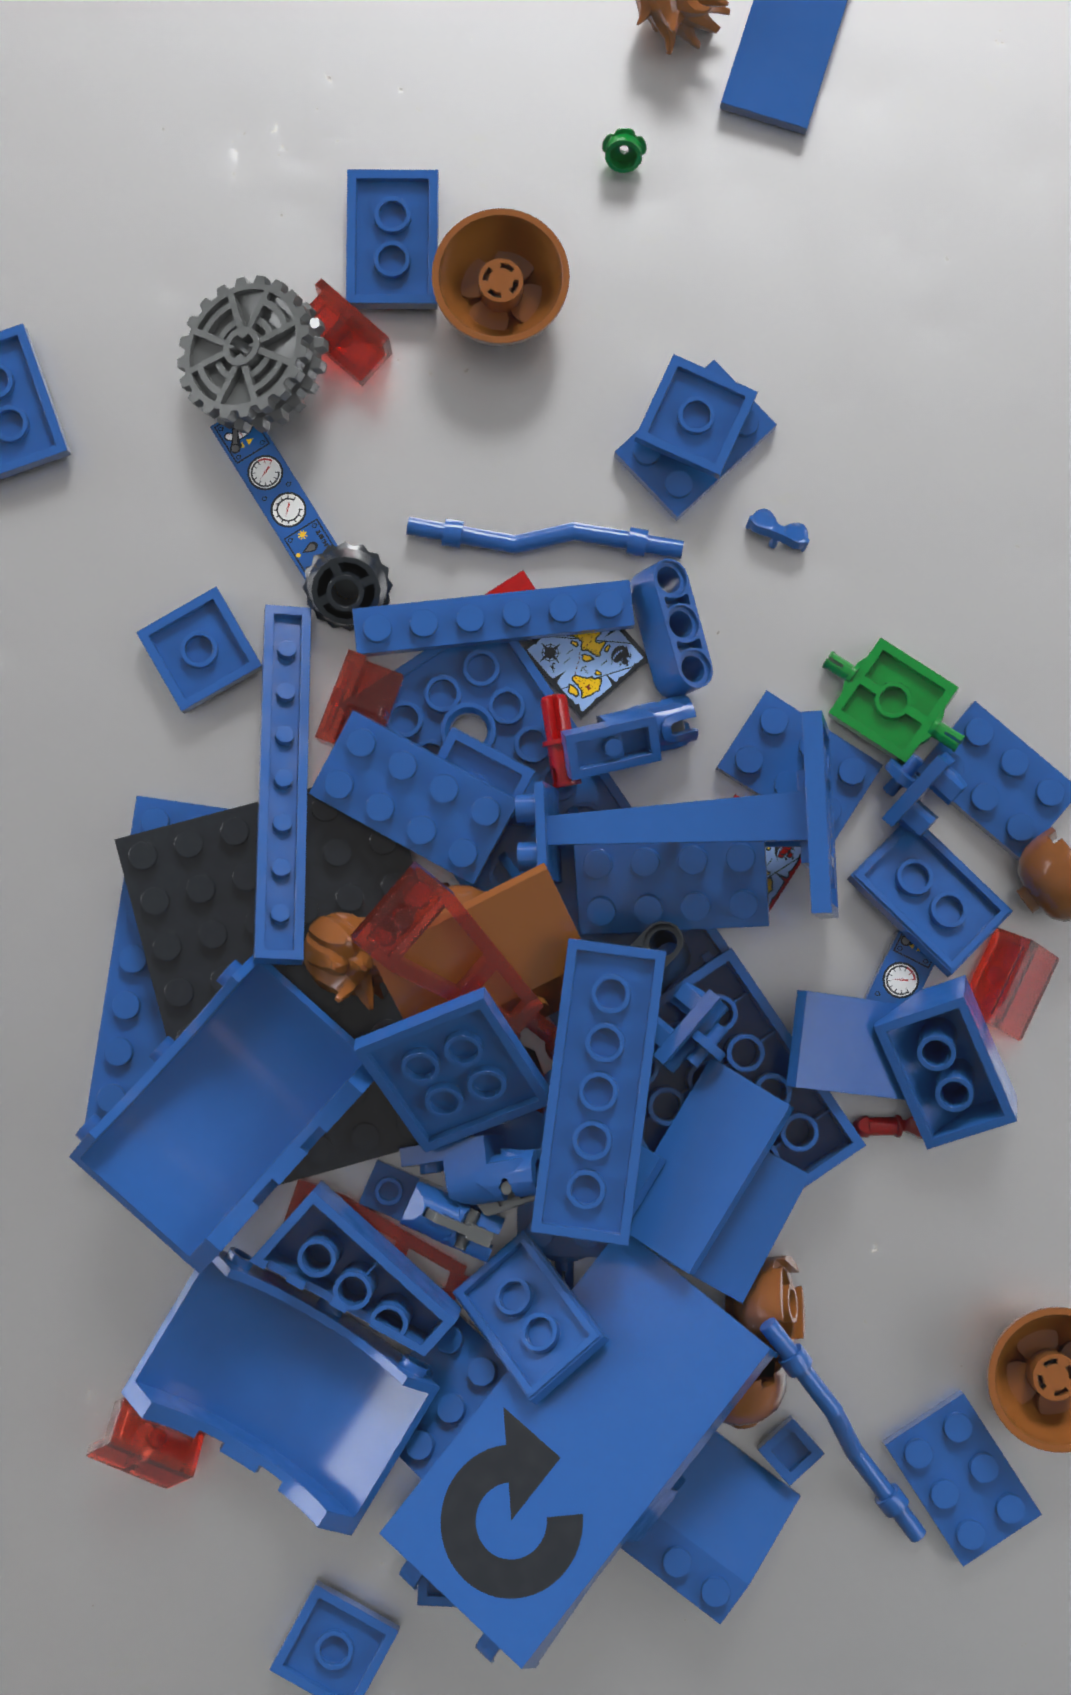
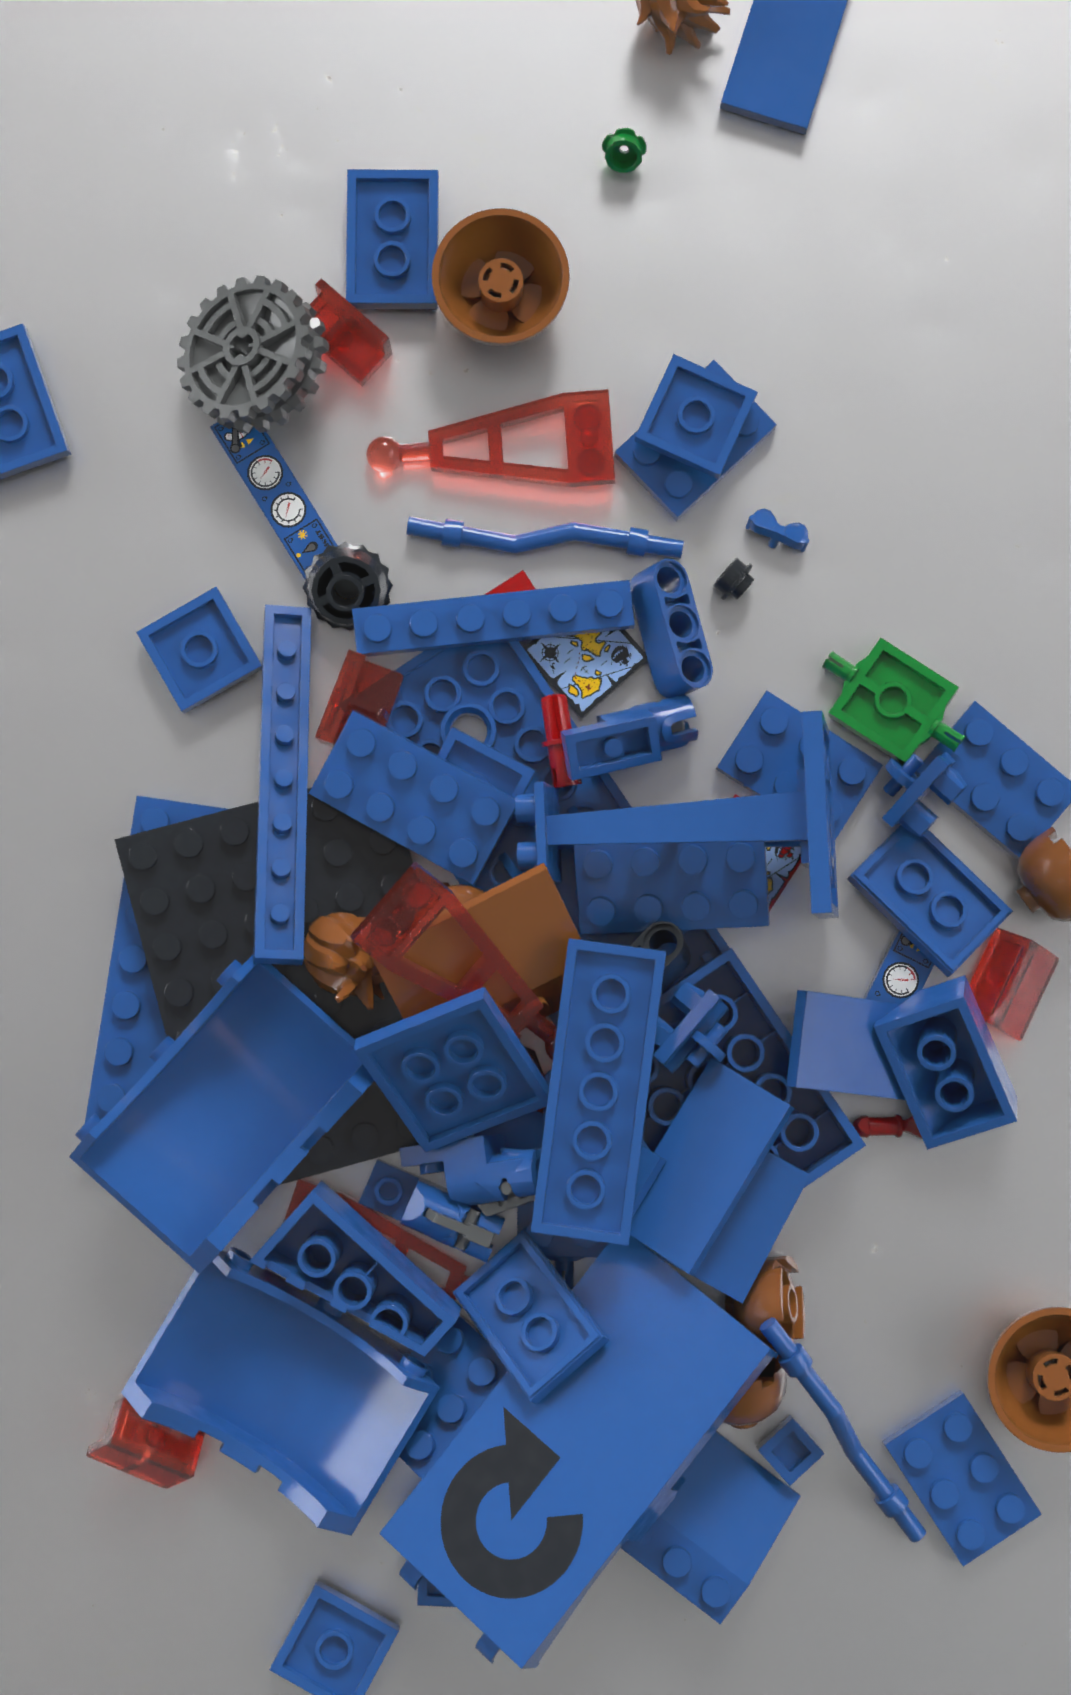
none -> clear red plate [366,389,615,487]
none -> black plate [713,557,754,600]

